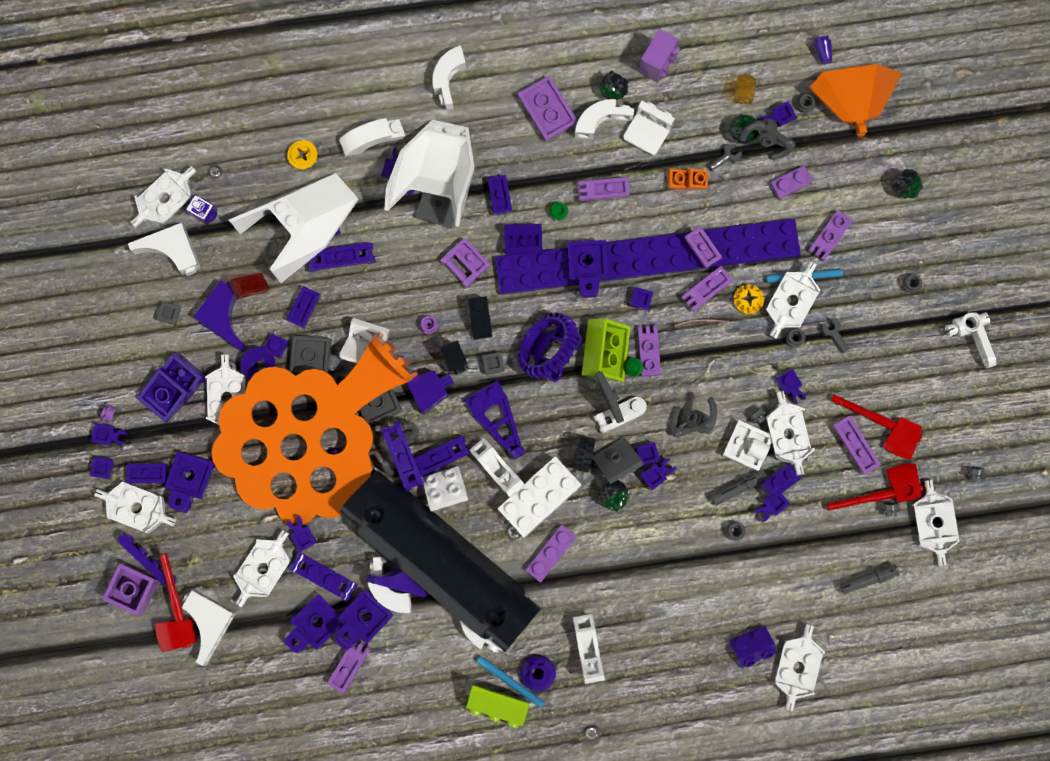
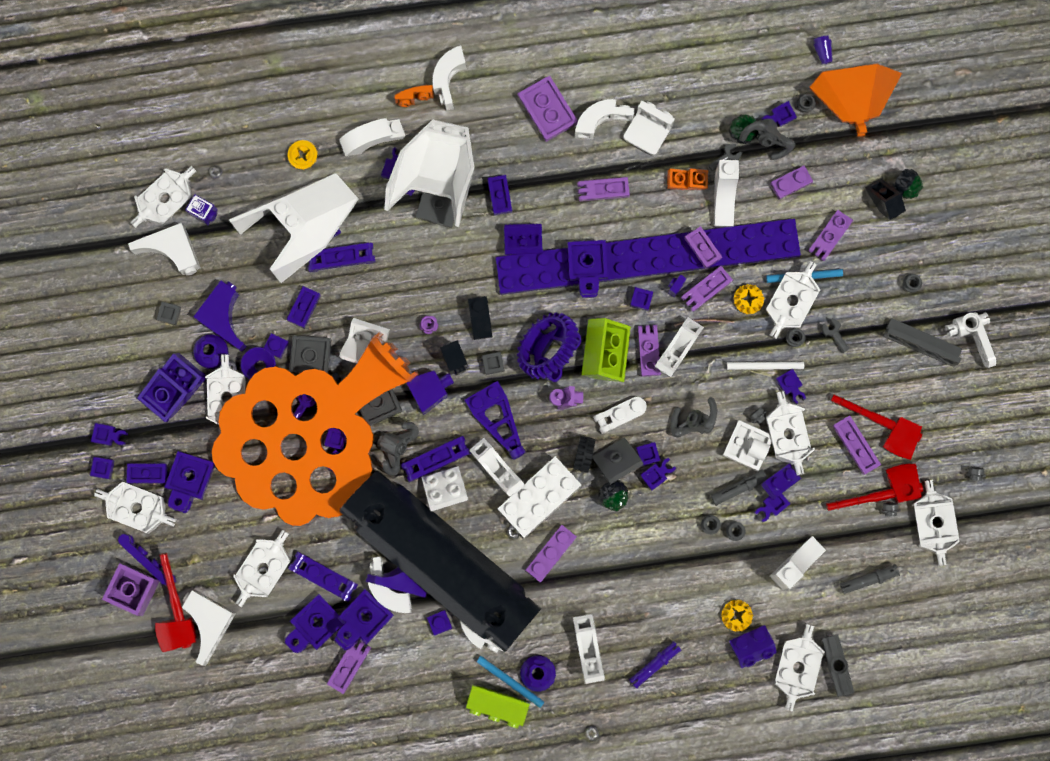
medium lavender plate [100,404,116,423] -> none
clear red plate [229,273,270,299] -> none
dark purple plate [287,515,318,552] -> none
dark purple plate [381,421,424,492] -> none
medium lavender plate [440,238,491,288] -> none
green plate [549,202,568,221] -> none
dark grey plate [596,371,624,423] -> none
piece [600,70,629,100] -> none
green plate [625,358,644,377] -> none
medium lavender brick [639,28,680,83] -> none
clear yellow brick [733,74,757,105] -> none
none -> dark purple piece [193,334,229,369]
none -> dark purple plate [294,394,316,419]
none -> dark purple plate [324,428,347,451]
none -> orange slope [395,85,434,107]
none -> dark purple plate [427,610,453,636]
none -> medium lavender hips [549,386,583,410]
none -> dark purple pin [629,641,682,689]
none -> white arch [655,317,704,377]
none -> dark purple plate [668,274,687,298]
none -> dark grey plate [701,515,721,535]
none -> white arch [714,160,739,228]
none -> yellow gear [721,600,753,631]
none -> white bar [727,362,804,370]
none -> white arch [770,536,826,590]
none -> dark grey piece [821,634,855,697]
none -> black slope [865,178,906,220]
none -> dark grey fence [883,318,962,367]

